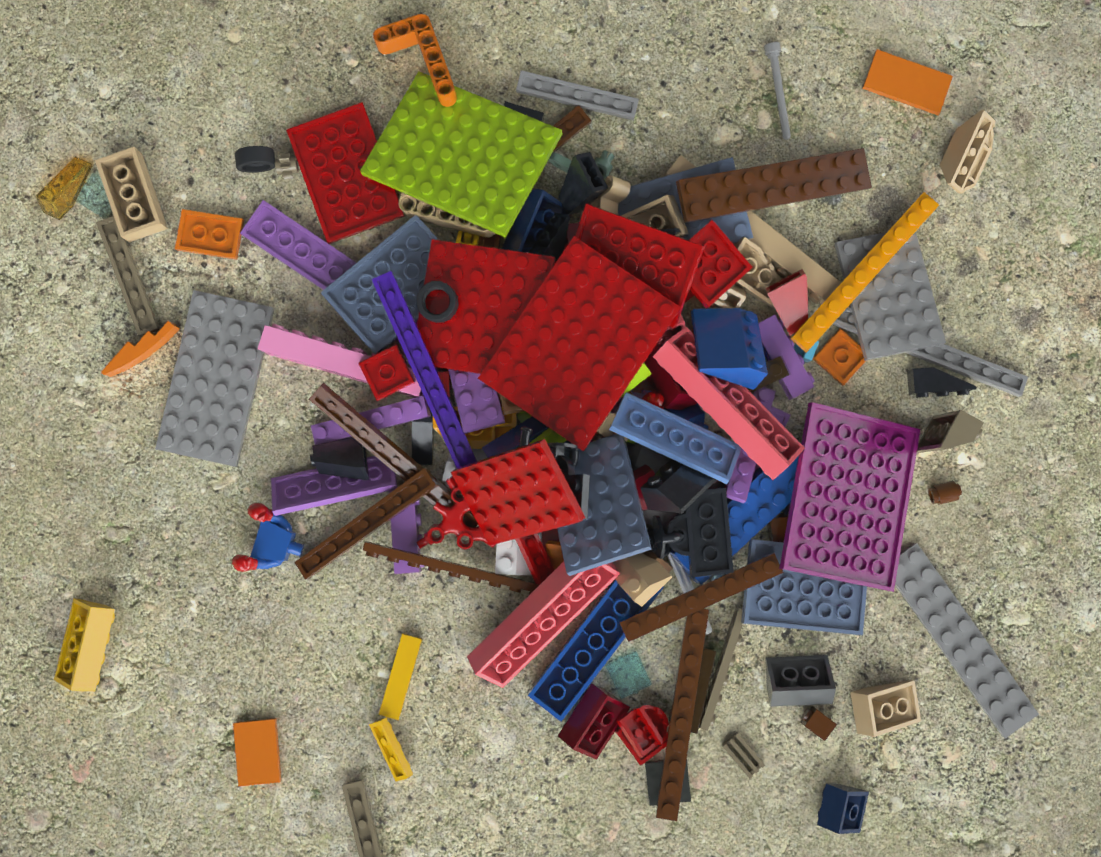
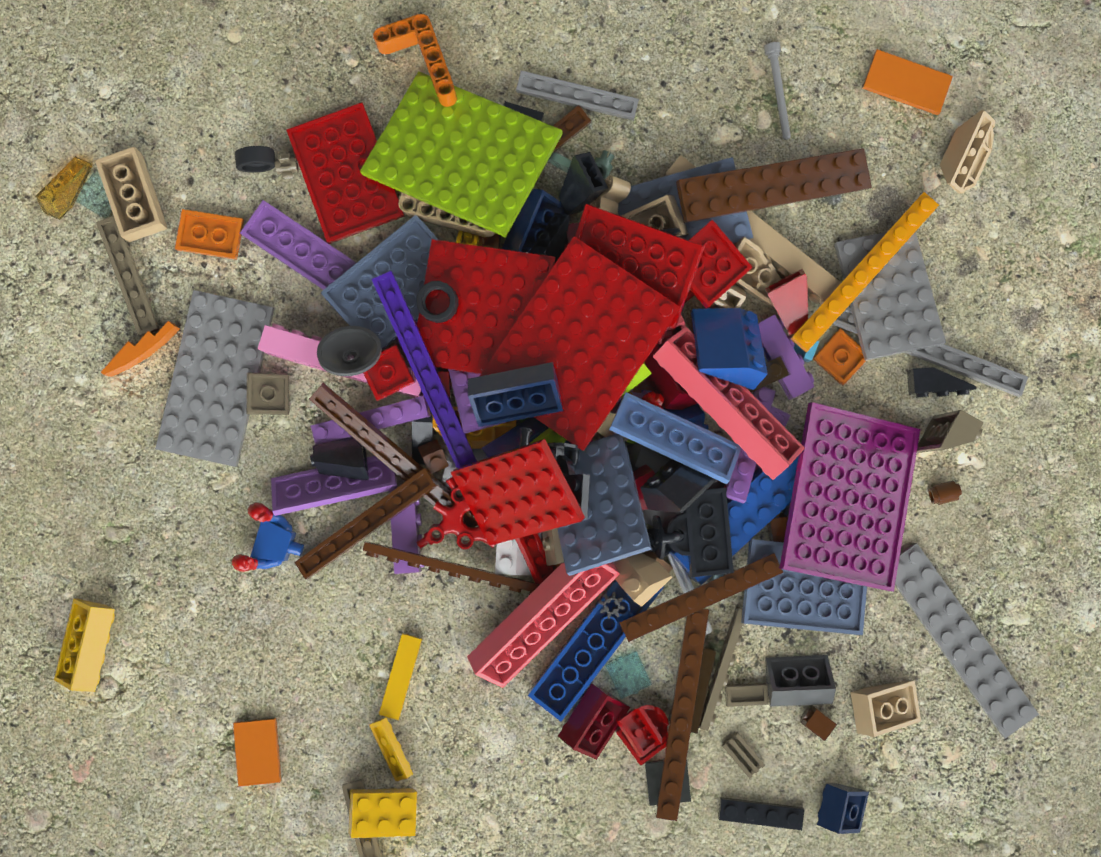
none -> dark tan plate [246,373,289,415]
none -> dark grey dish [317,326,382,376]
none -> yellow brick [348,788,417,838]
none -> reddish brown brick [418,439,449,474]
none -> dark blue slope [468,362,563,427]
none -> dark tan plate [542,528,564,566]
none -> dark grey gear [598,592,625,618]
none -> black plate [718,797,804,831]
none -> dark tan tile [725,683,769,707]

